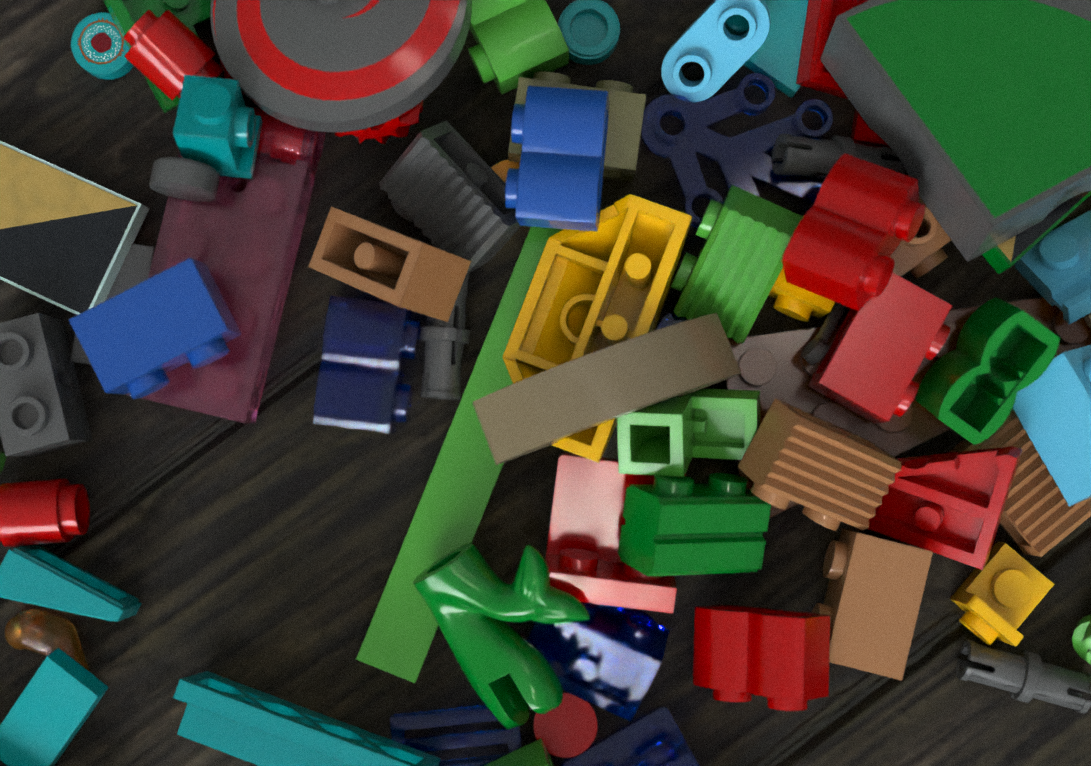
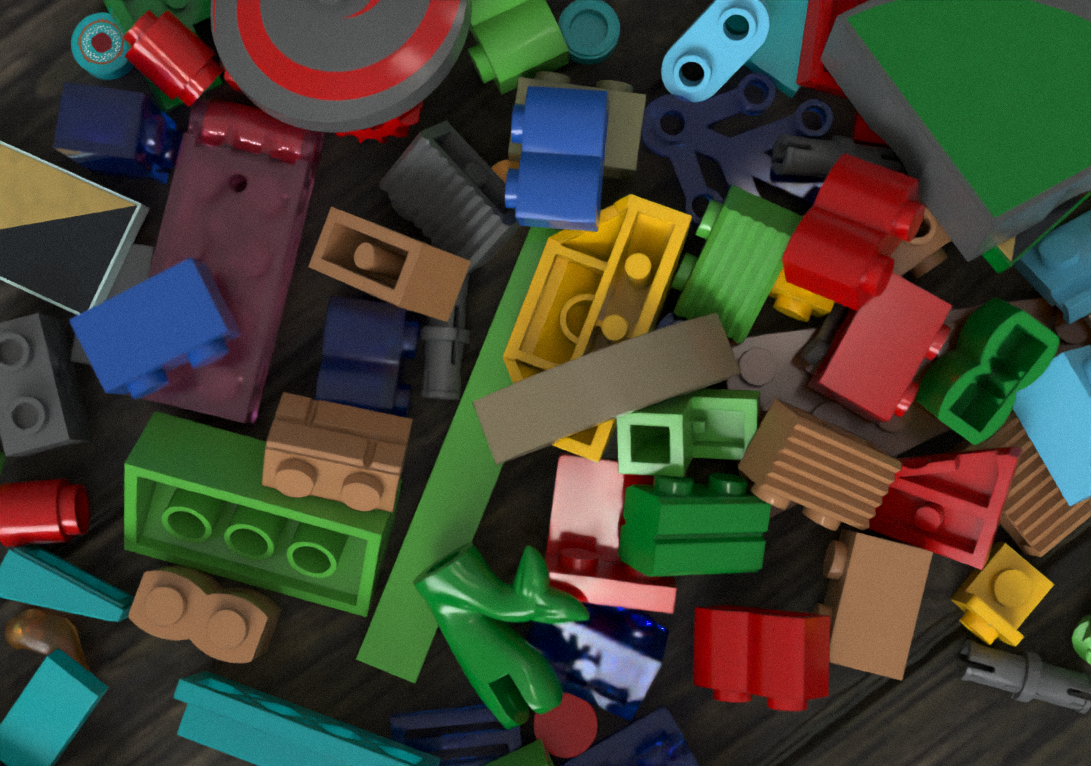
dark grey tile [149,157,220,202] -> none
teal brick [173,75,263,179] -> none
none -> clear blue brick [53,82,182,184]
none -> bright green slope [124,411,402,617]
none -> medium nougat brick [128,565,282,663]
none -> medium nougat brick [262,392,413,513]

